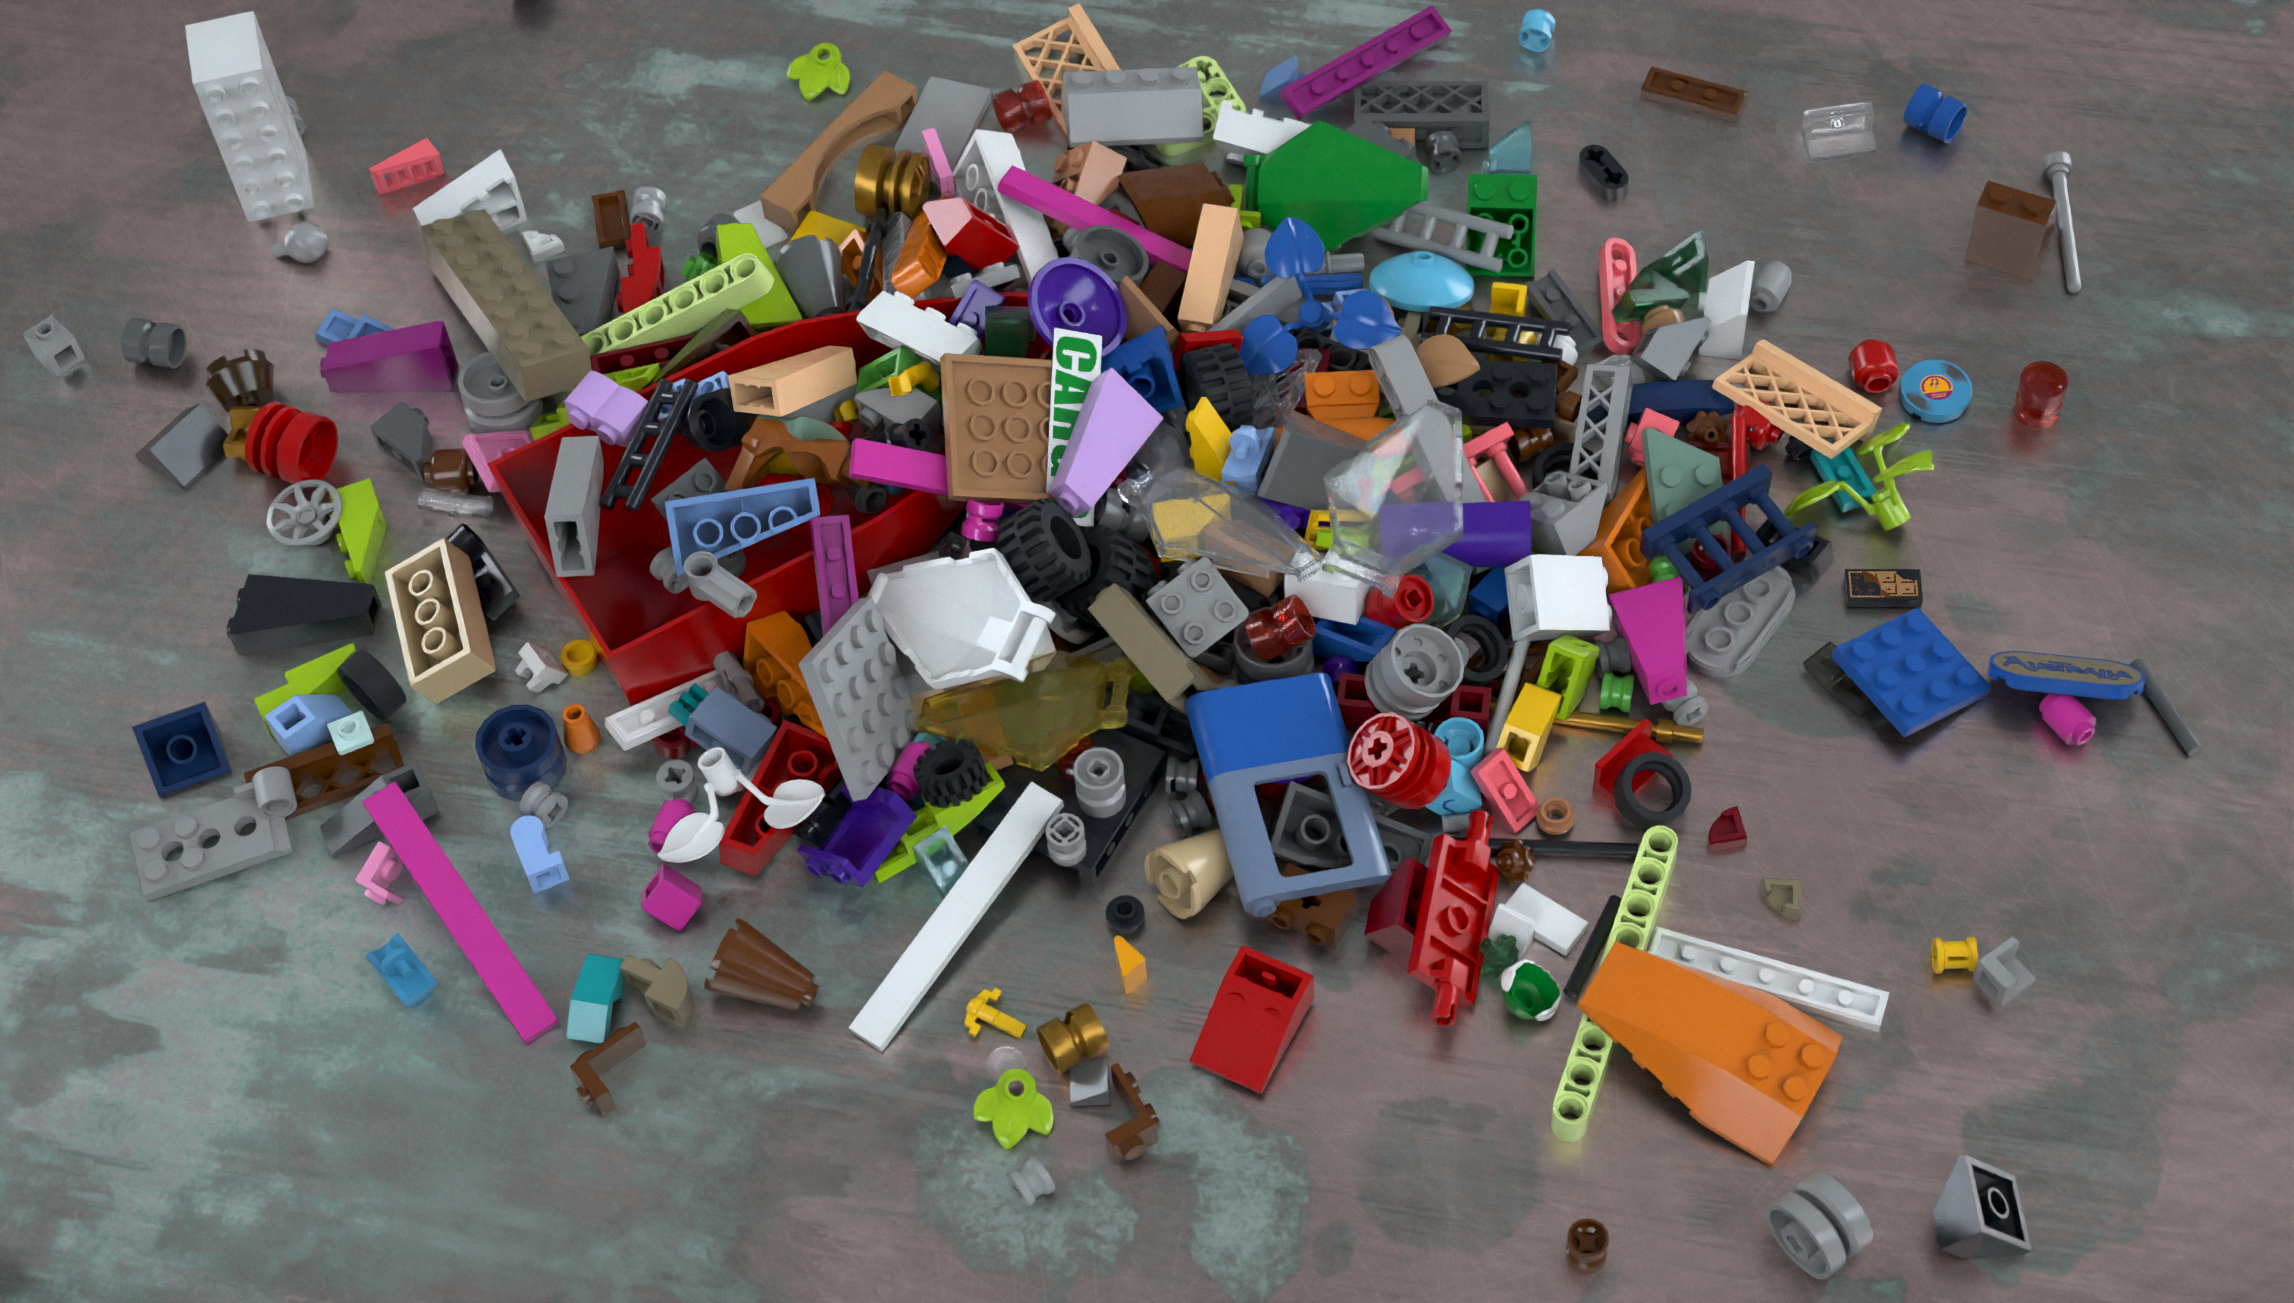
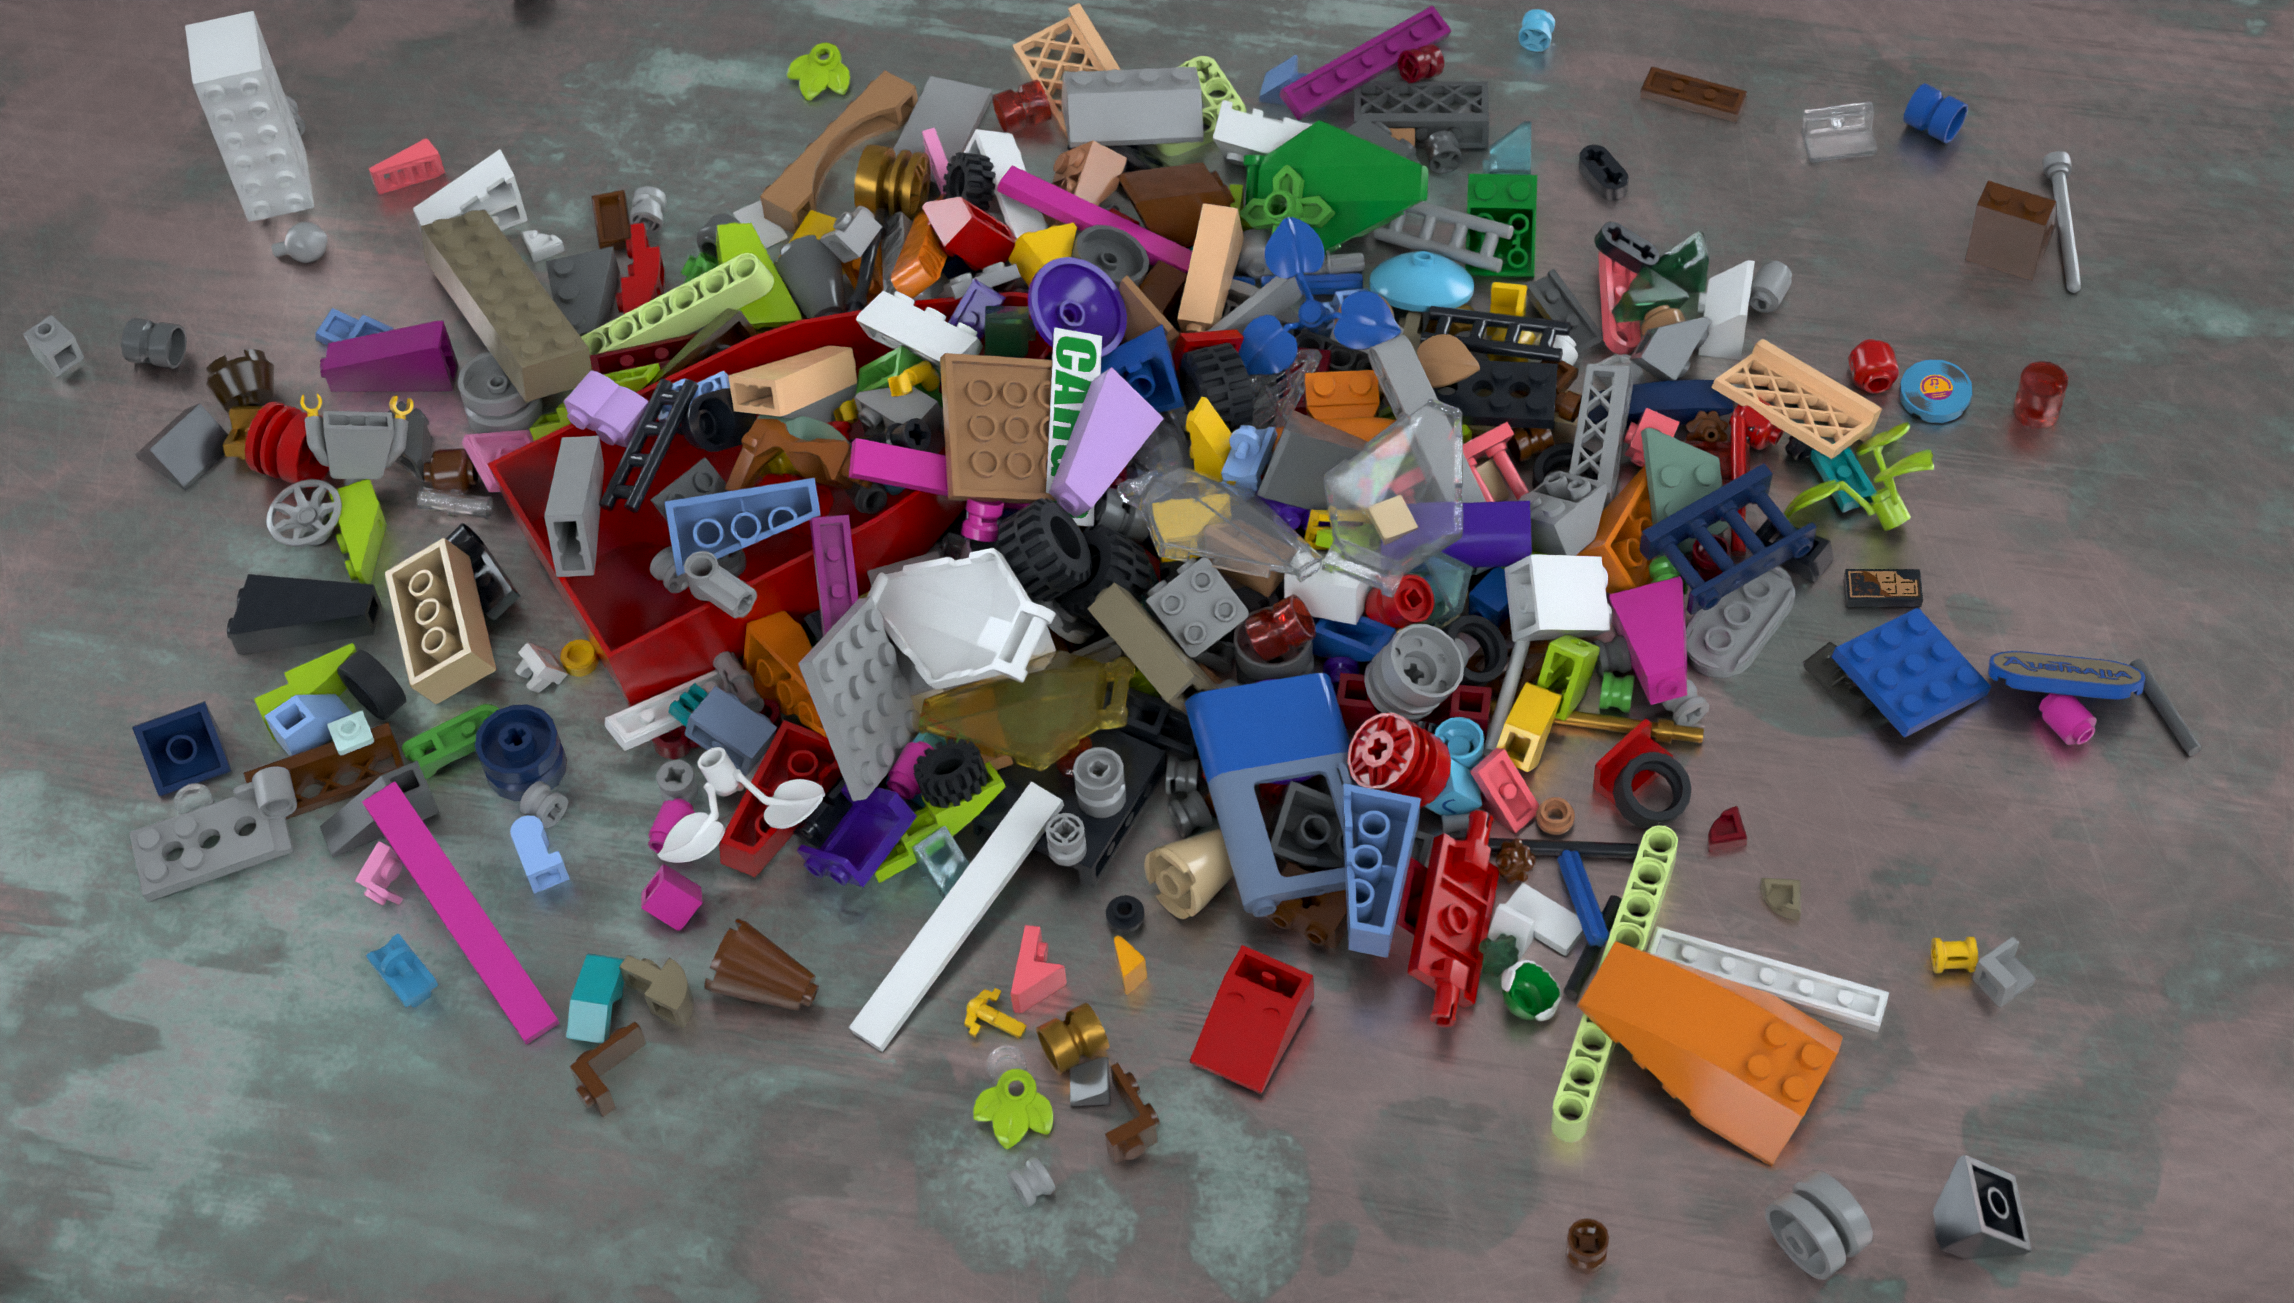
orange cone [563,704,600,754] -> none
none -> clear tile [174,783,215,815]
none -> light grey torso [300,393,414,487]
none -> bright green plate [401,704,499,779]
none -> light grey brick [820,206,882,263]
none -> black tyre [943,152,996,212]
none -> yellow slope [1008,223,1077,286]
none -> coral slope [1010,925,1067,1014]
none -> bright green plant [1240,165,1335,235]
none -> medium blue wedge [1342,783,1421,958]
none -> tan slope [1367,495,1418,545]
none -> dark red wheel [1398,44,1444,83]
none -> blue axle [1557,849,1610,947]
none -> black beam [1594,222,1660,275]

